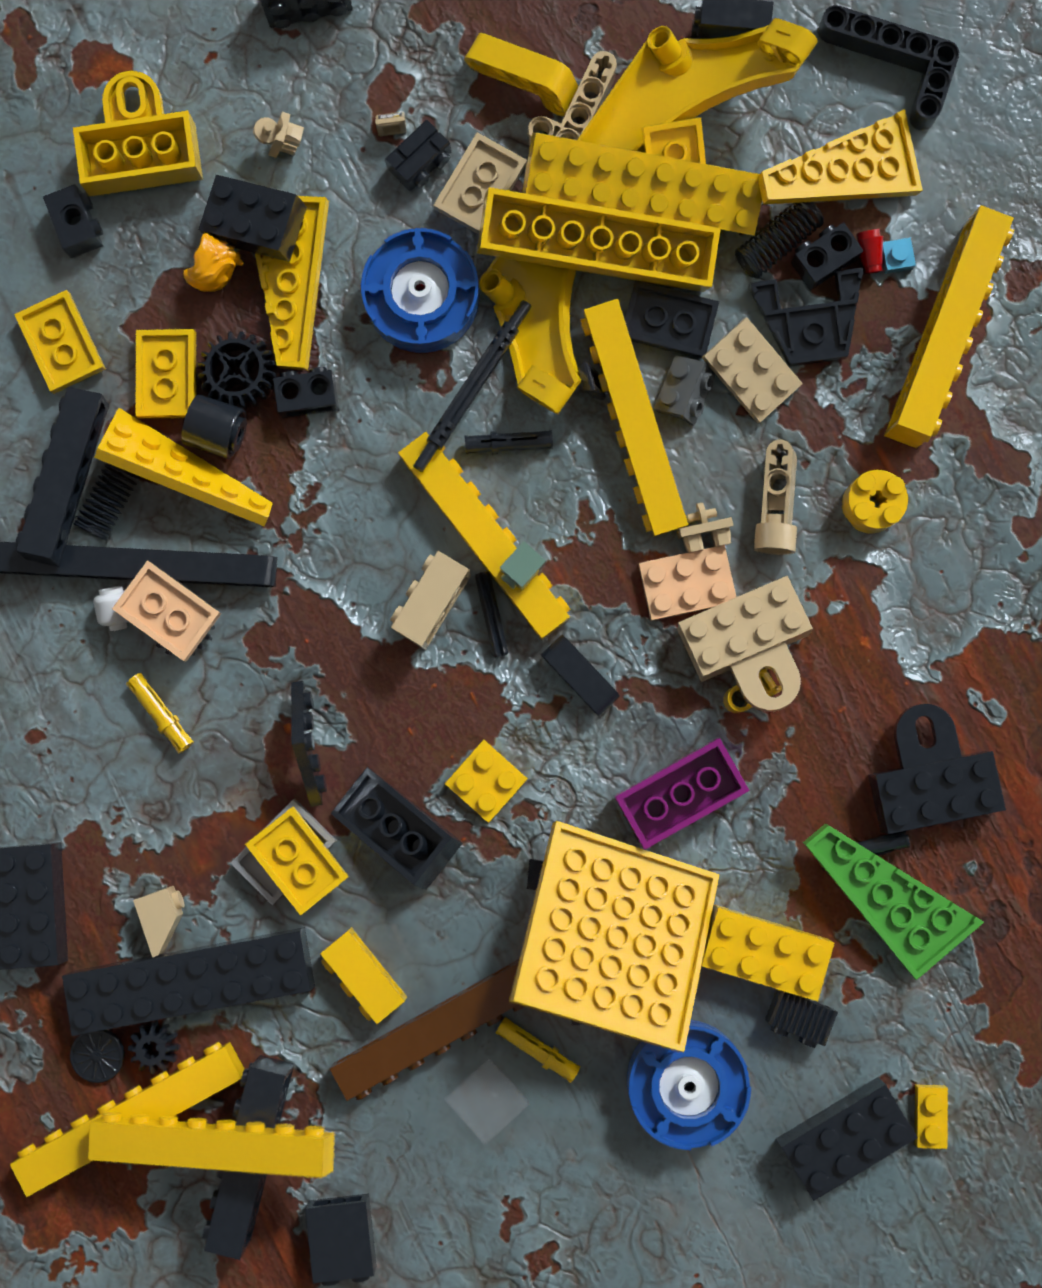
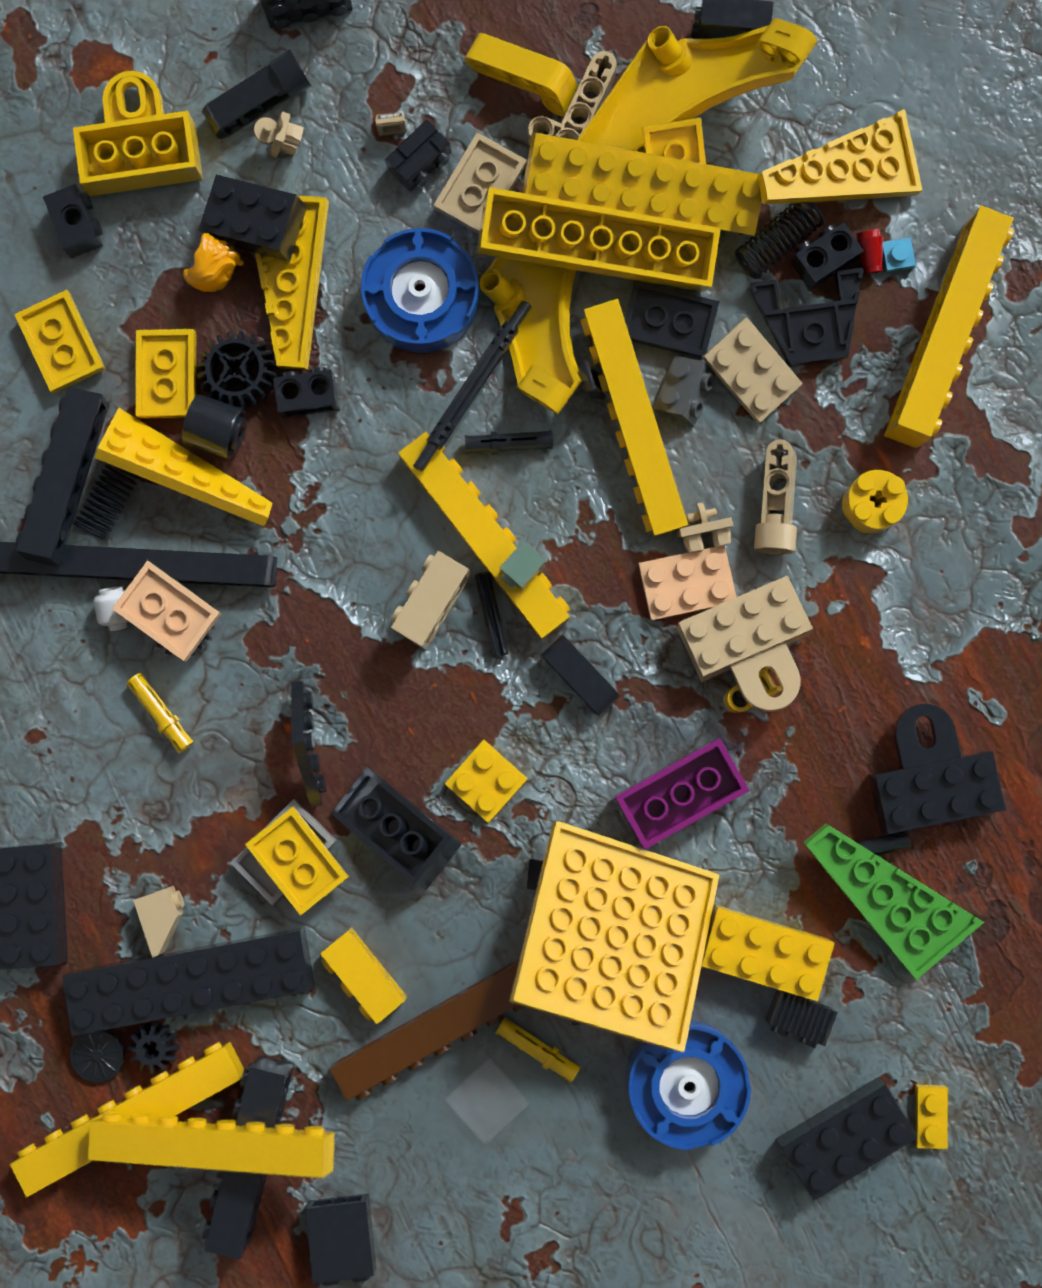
black beam [818,5,959,130] -> none
none -> black beam [202,49,311,139]

